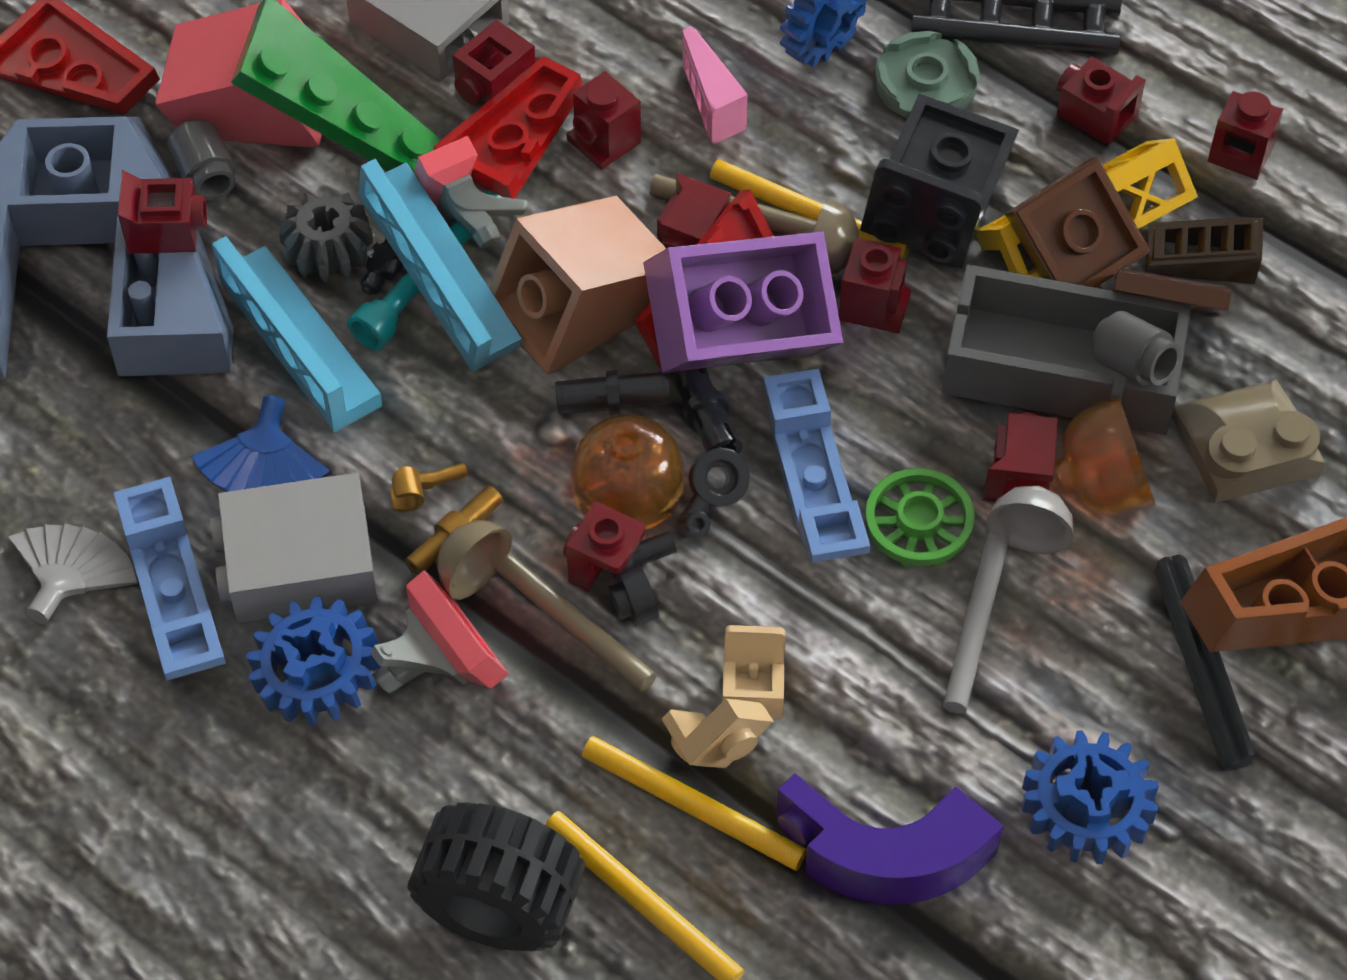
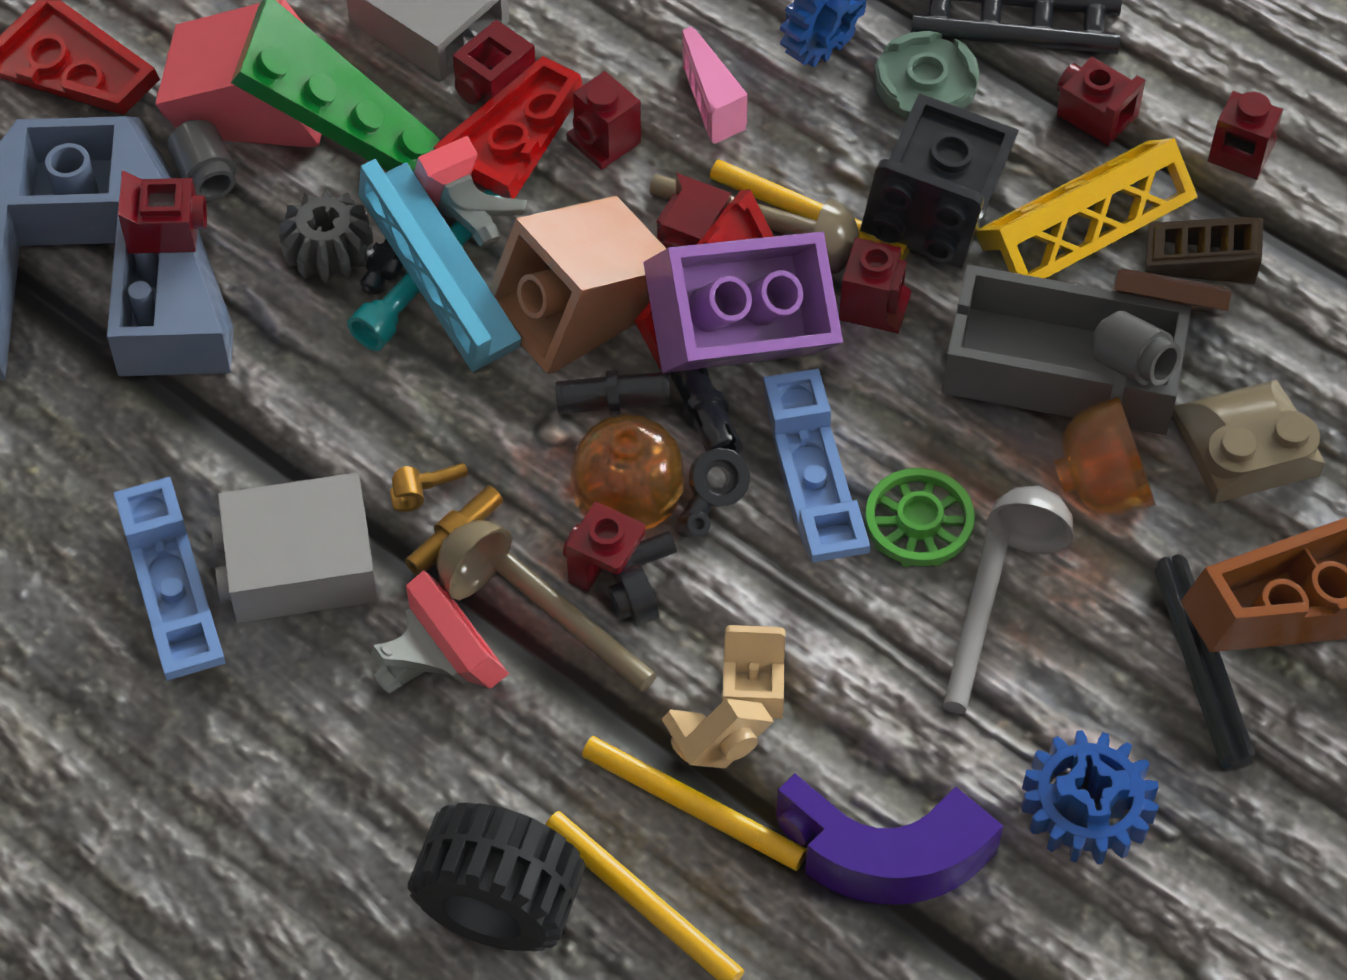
light grey hand [8,524,138,624] -> none
blue hand [191,395,330,492] -> none
medium azure fence [212,236,382,433] -> none
blue gear [247,596,381,725] -> none
dark red window [983,412,1058,501] -> none
reddish brown tile [1005,157,1151,288] -> none

